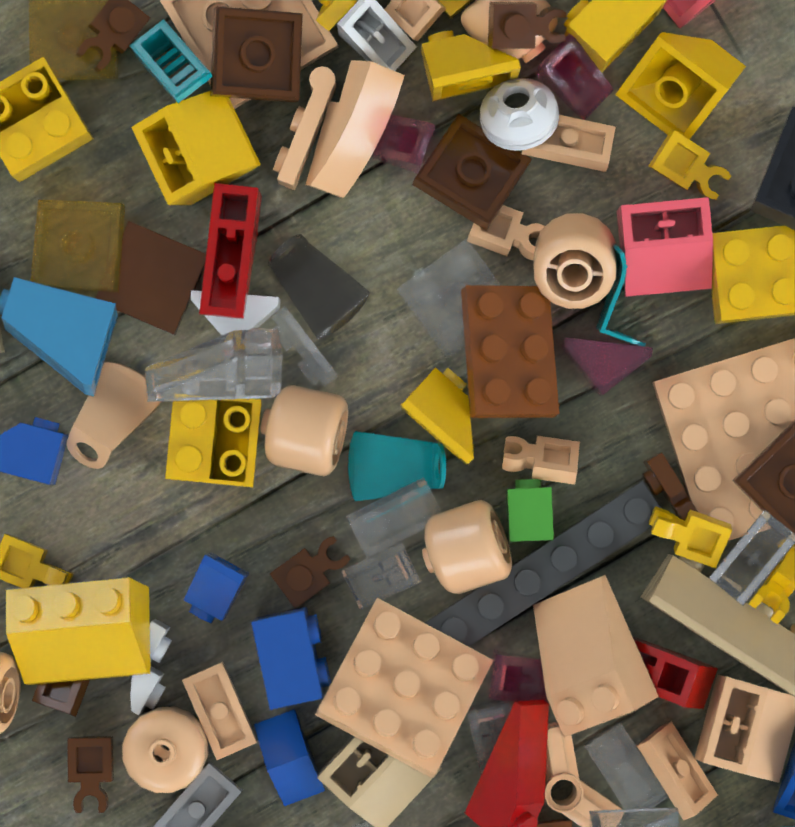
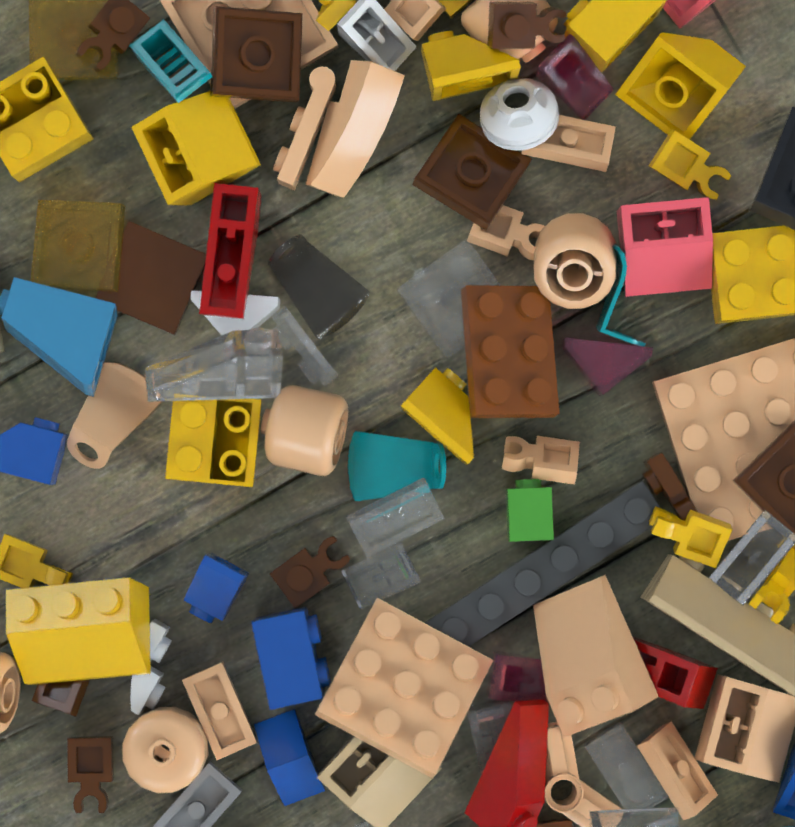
clear pink slope [371,115,435,174] -> none
light nougat head [422,500,512,594] -> none

